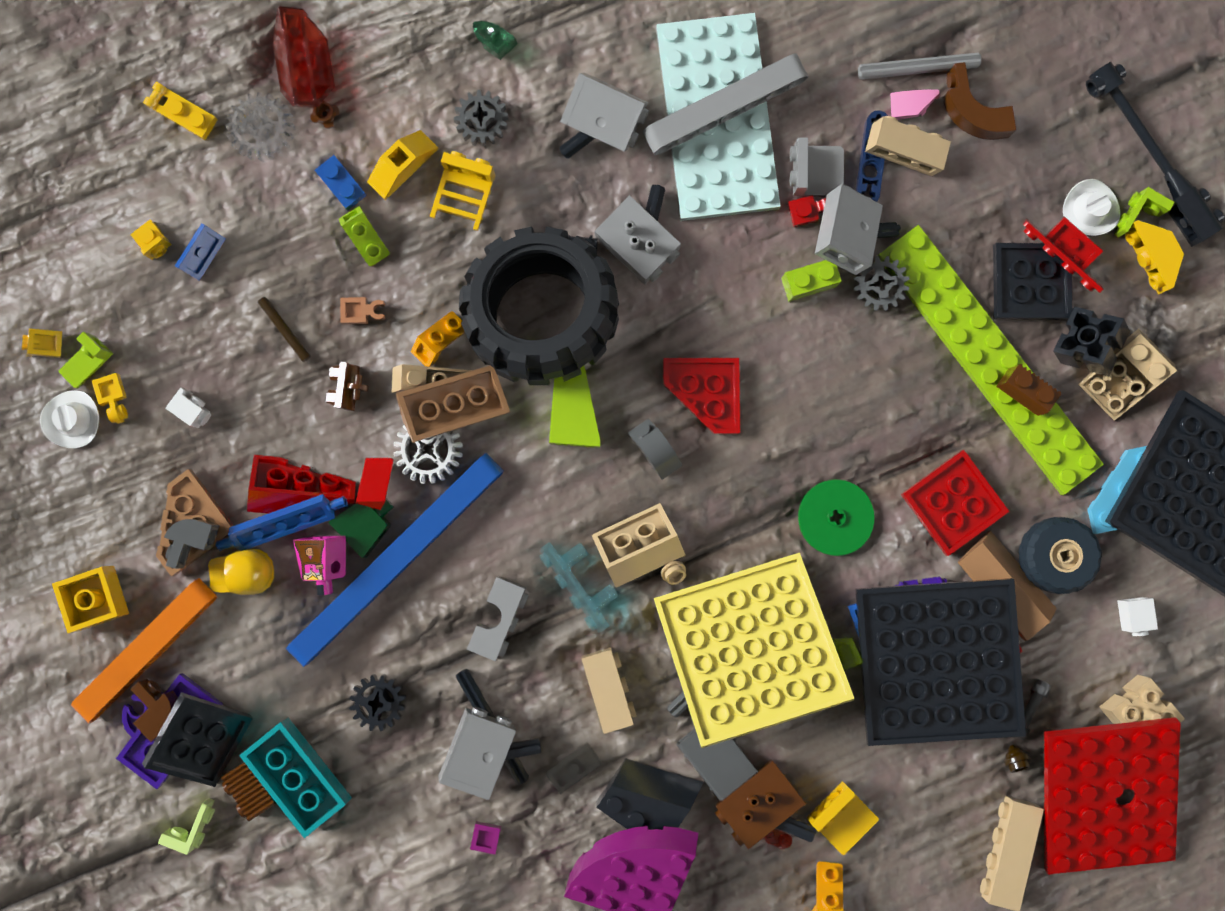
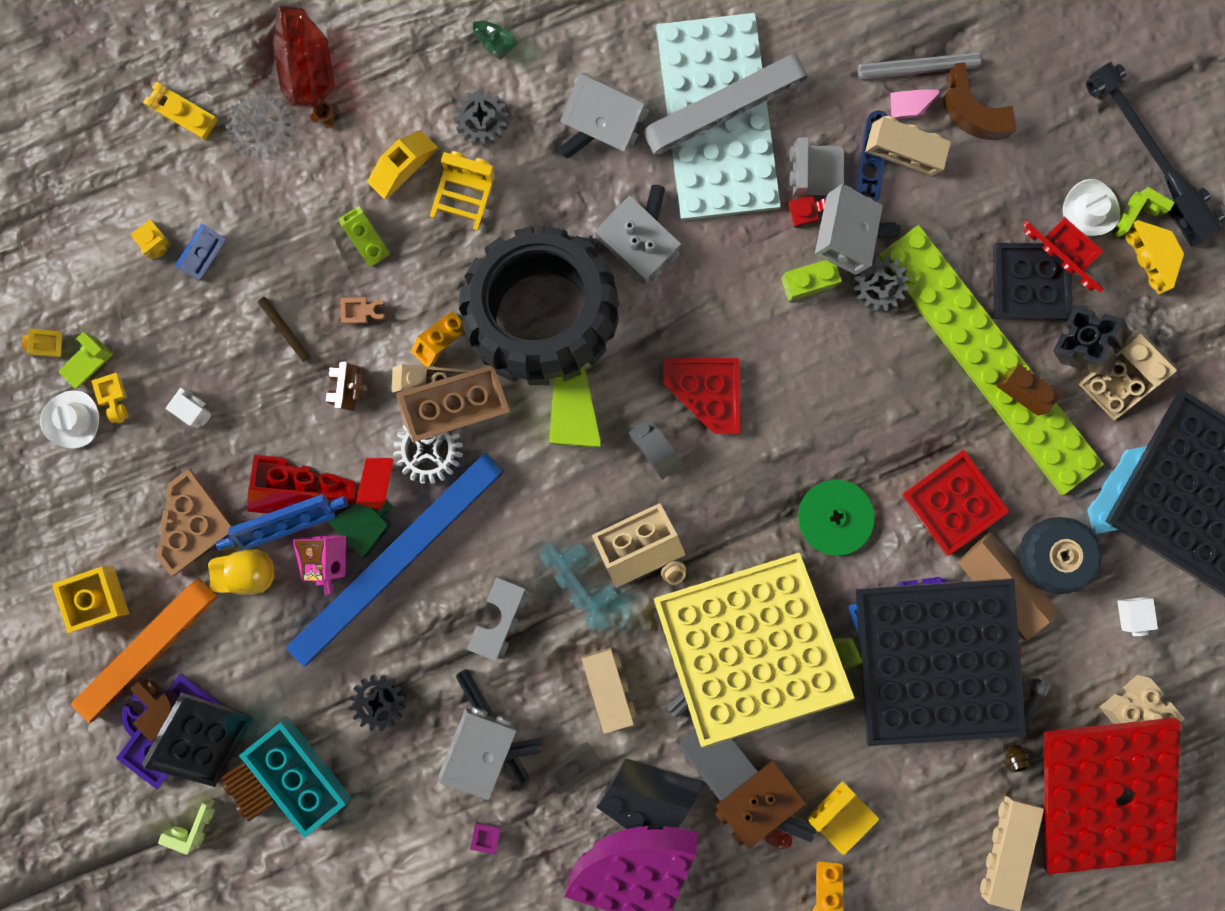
dark grey brick [164,519,220,569] -> none
blue plate [315,155,367,211] -> none

